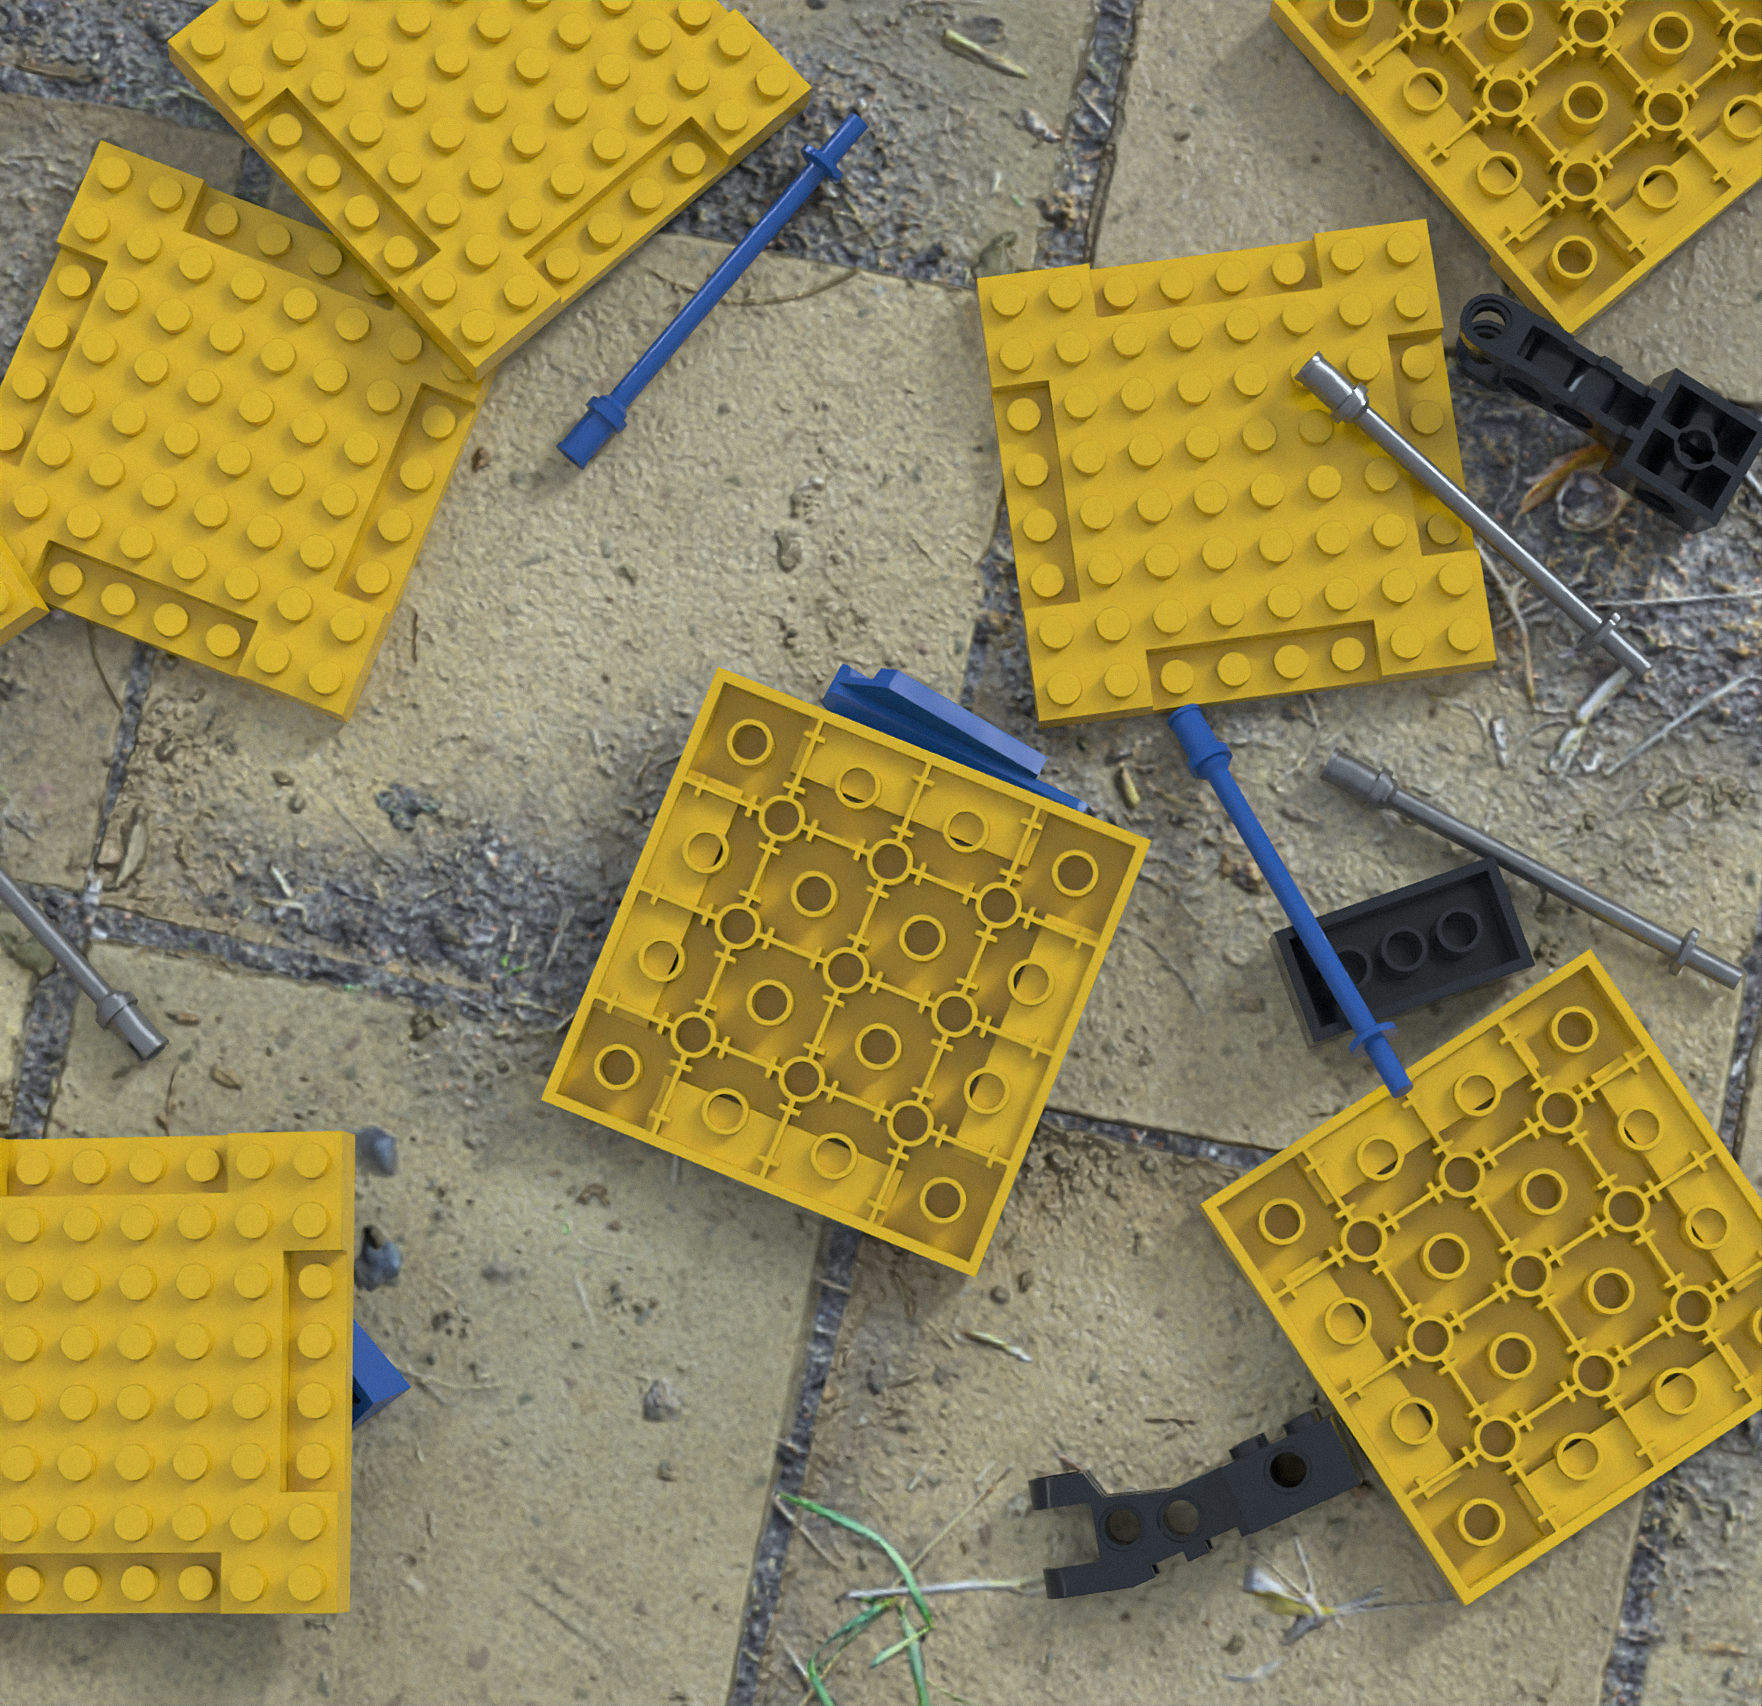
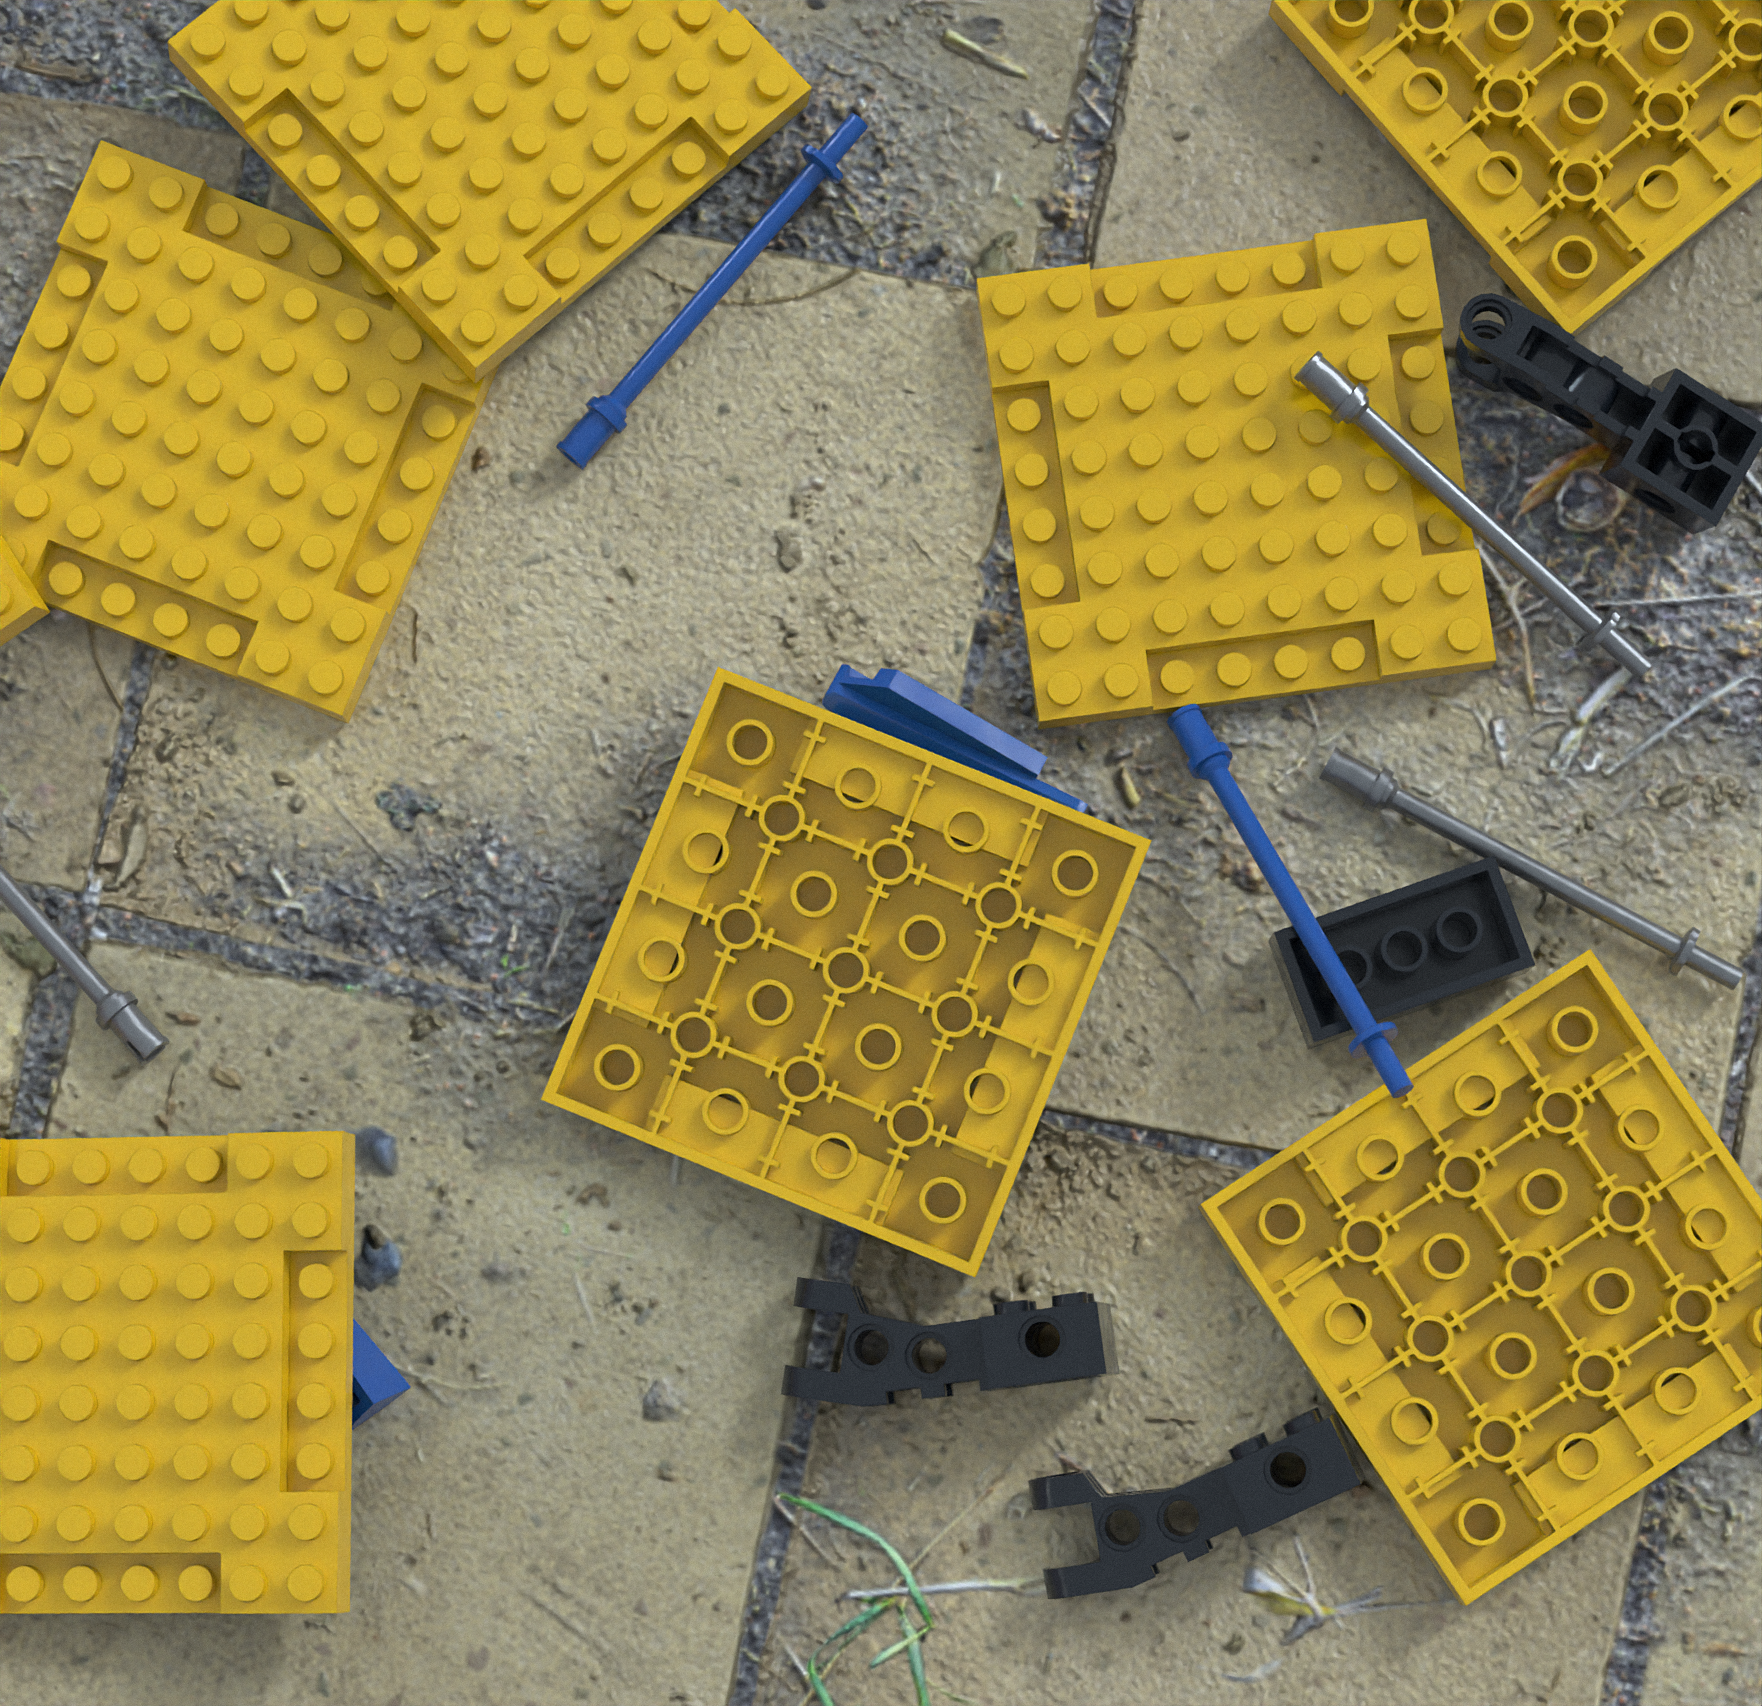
none -> black brick [781,1277,1120,1407]

